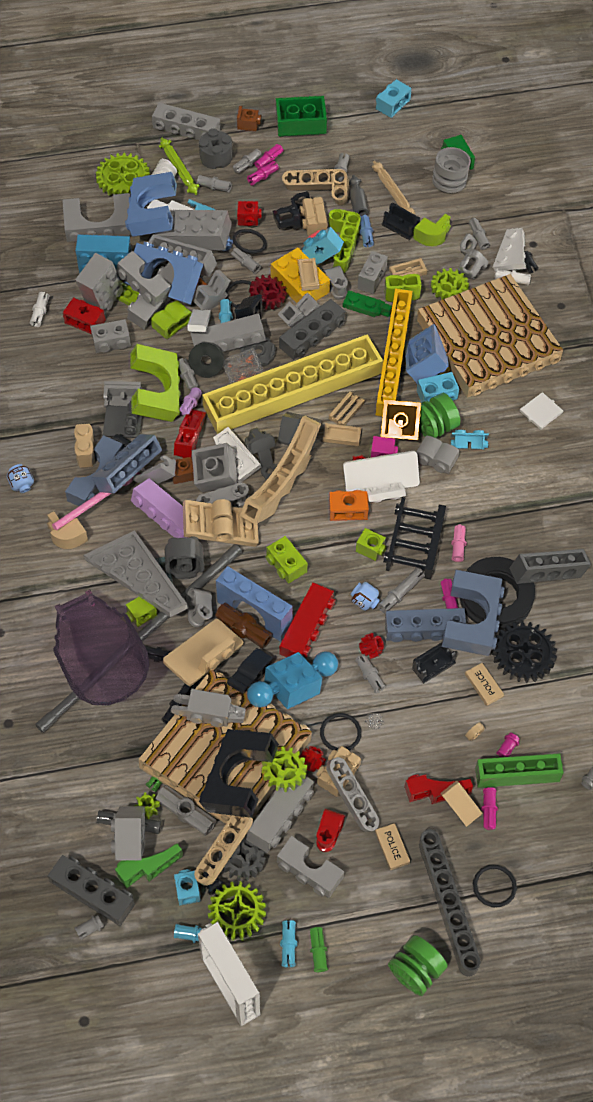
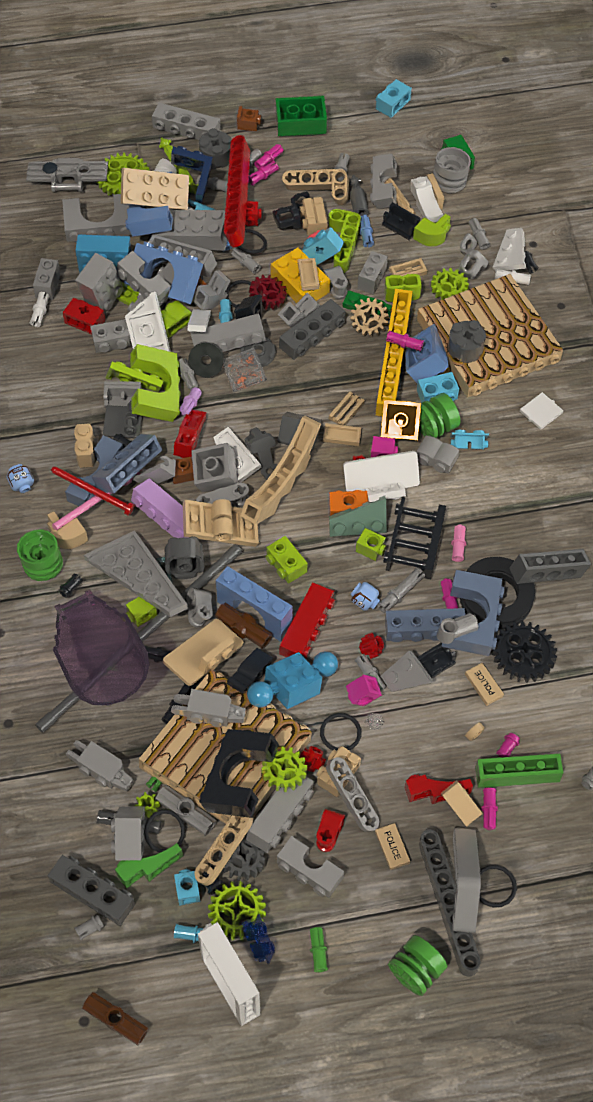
light yellow brick [202,334,383,434] -> none
medium azure pin [280,920,297,967] -> none
none -> bright green wheel [17,529,63,581]
none -> light grey piece [26,158,108,192]
none -> light grey brick [33,258,61,301]
none -> red bar [51,466,135,516]
none -> black pin [58,573,83,598]
none -> light grey hinge [66,740,133,792]
none -> reddish brown piece [82,992,149,1046]
none -> lime wing [105,361,163,392]
none -> tan plate [121,168,189,210]
none -> white wing [125,292,171,352]
none -> black piece [144,809,185,853]
none -> dark blue bracket [171,146,213,204]
none -> red beam [224,135,250,247]
none -> clear blue hinge [242,914,275,964]
none -> sand green wing [329,496,387,537]
none -> dark pink brick [346,675,382,706]
none -> tan gear [350,298,389,337]
none -> light grey arch [370,154,397,209]
none -> light grey wing [380,651,434,692]
none -> dark pink pin [386,331,424,352]
none -> white slope [411,176,443,222]
none -> tan tile [427,173,444,209]
none -> light grey piece [437,613,478,644]
none -> dark grey brick [448,320,486,363]
none -> light grey beam [452,828,481,933]

